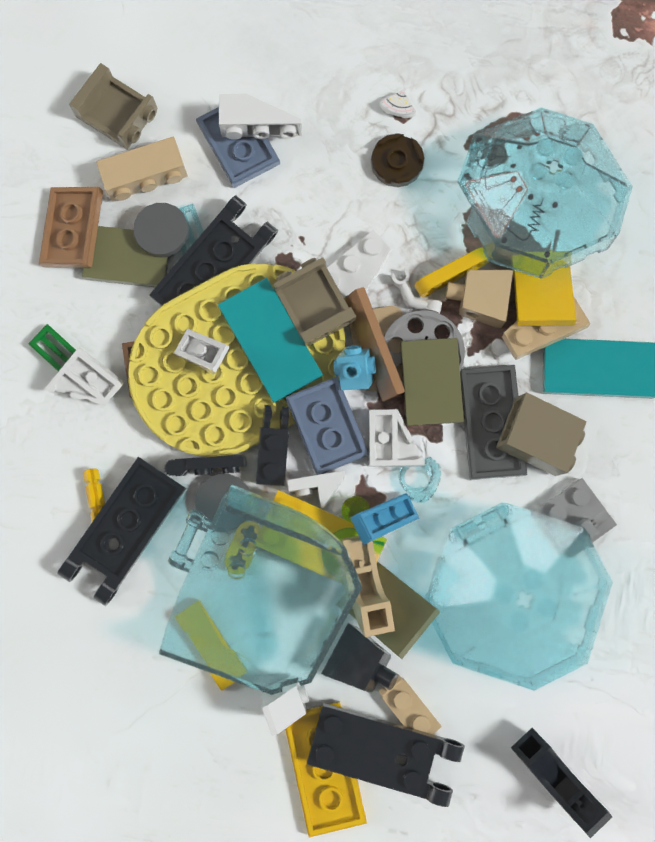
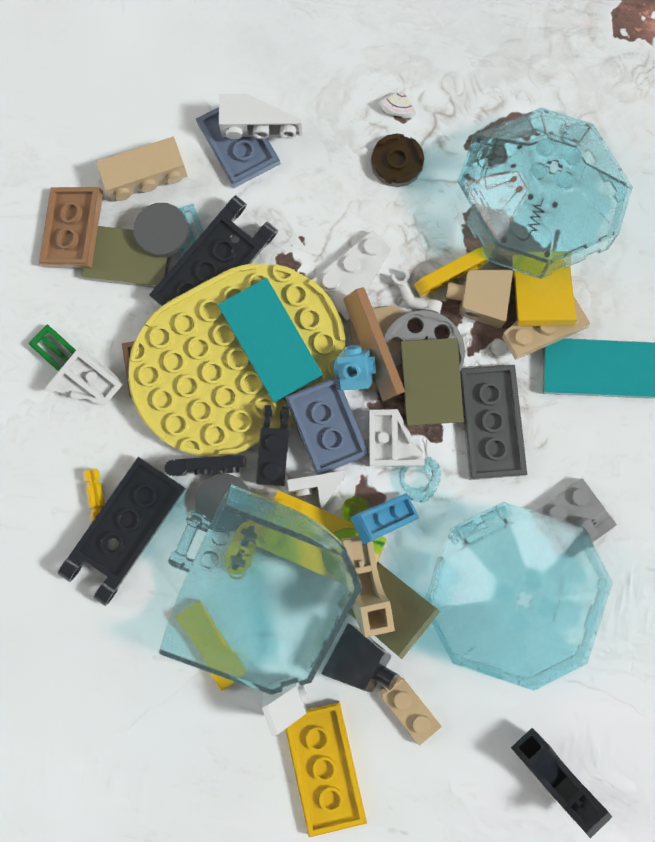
dark tan panel [69,63,158,150] -> none
white slope [174,329,229,375] -> none
dark tan panel [273,257,356,347] -> none
black hinge [307,703,465,807] -> none
dark tan brick [496,392,587,476] -> none

